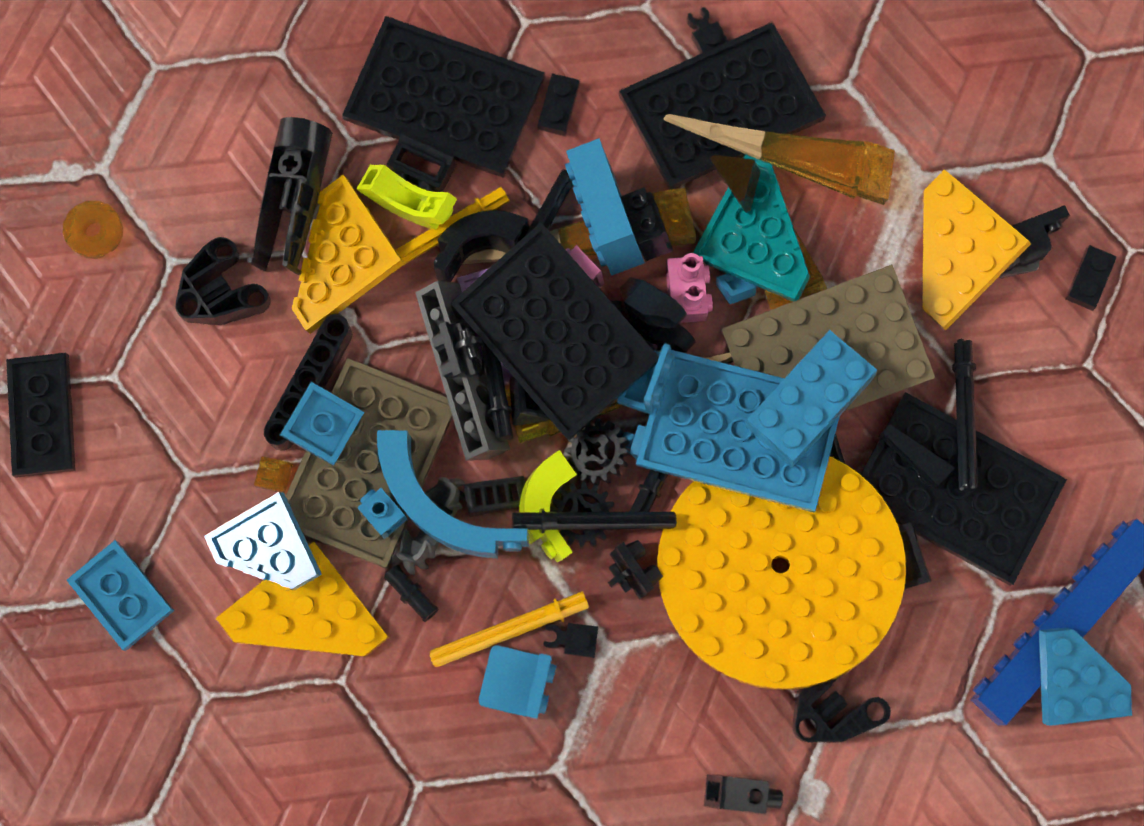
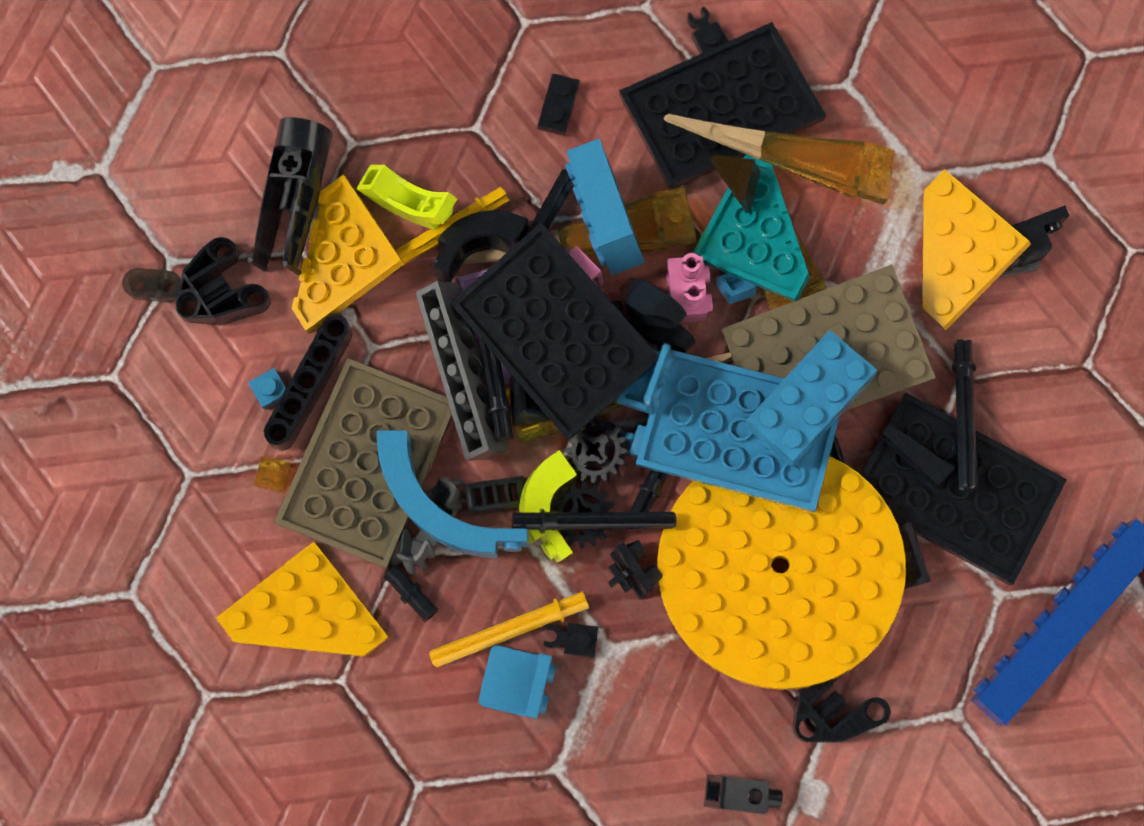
black tile [6,353,76,478] -> none
clear yellow tile [63,201,123,259] -> none
dark azure plate [66,540,174,651] -> none
plate [204,492,322,589] -> none
dark azure plate [280,382,364,465] -> none
black plate [342,16,545,178] -> none
dark azure brick [357,488,408,540] -> none
black window [387,133,456,192] -> none
black hips [431,321,483,378] -> none
black window [621,187,673,261] -> none
dark azure plate [1039,627,1132,726] -> none
black plate [1065,245,1117,311] -> none
none -> clear smoke plate [122,268,181,302]
none -> dark azure plate [248,368,286,410]

